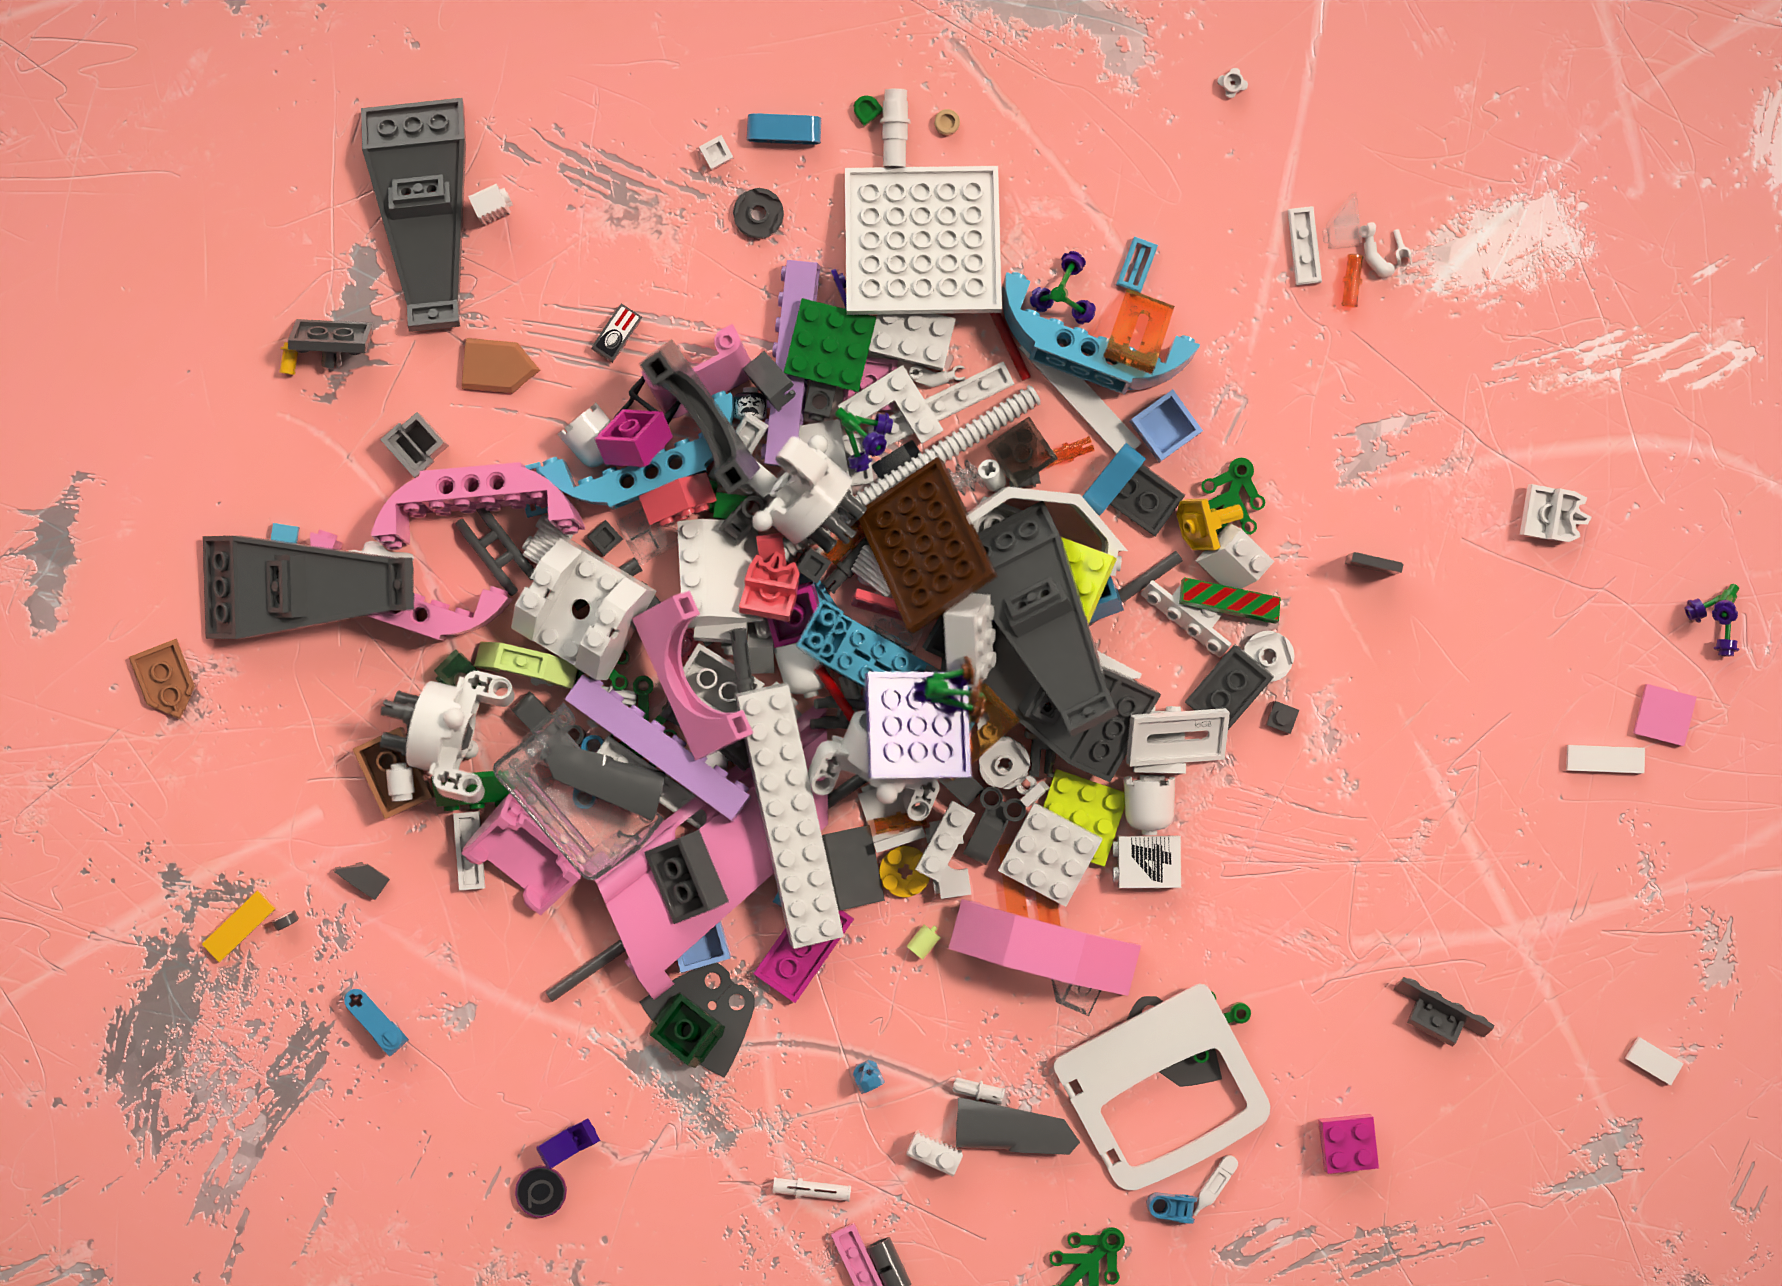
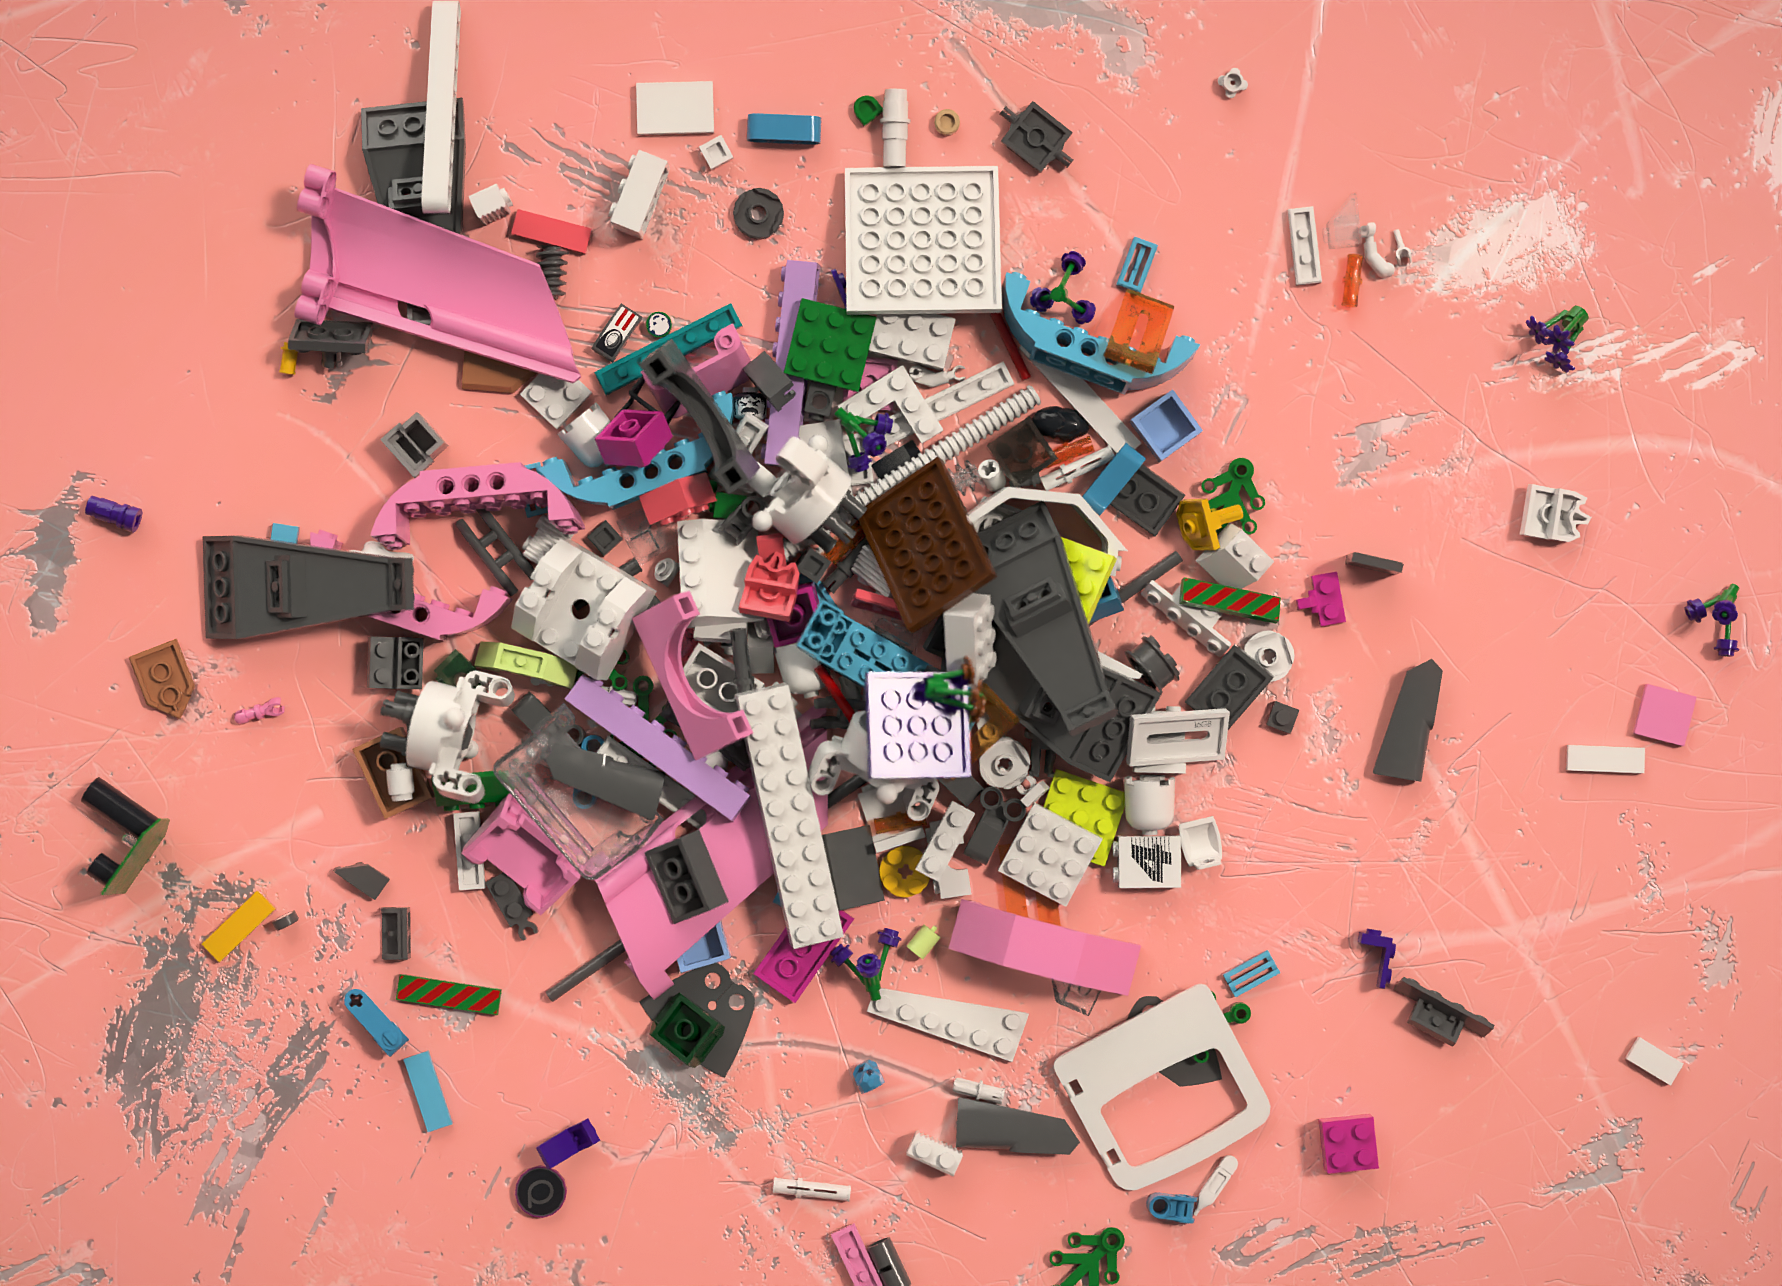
none -> piece [81,777,170,895]
none -> dark purple axle [85,495,143,533]
none -> bright pink piece [234,697,284,724]
none -> bright pink panel [294,164,581,384]
none -> dark grey brick [367,636,424,689]
none -> dark grey hinge [381,907,411,960]
none -> tile [396,974,502,1015]
none -> medium azure tile [403,1050,453,1132]
none -> white beam [422,0,461,213]
none -> dark grey plate [485,872,539,941]
none -> coral tile [511,209,592,254]
none -> white plate [520,373,592,430]
none -> dark grey piece [536,245,569,300]
none -> teal tile [594,303,743,396]
none -> white brick [608,150,670,240]
none -> white tile [636,81,714,135]
none -> tile [646,312,672,338]
none -> white plate [654,558,680,587]
none -> dark purple plant [830,928,902,1001]
none -> white wing [867,988,1029,1062]
none -> dark grey plate [999,101,1074,174]
none -> black arm [1032,406,1090,443]
none -> white pin [1040,445,1115,491]
none -> dark grey wheel [1124,635,1180,694]
none -> white piece [1179,816,1222,870]
none -> medium azure tile [1222,950,1280,997]
none -> dark pink hinge [1296,571,1346,626]
none -> dark purple bracket [1358,928,1396,989]
none -> dark grey panel [1373,658,1443,782]
none -> dark purple plant [1526,305,1589,373]

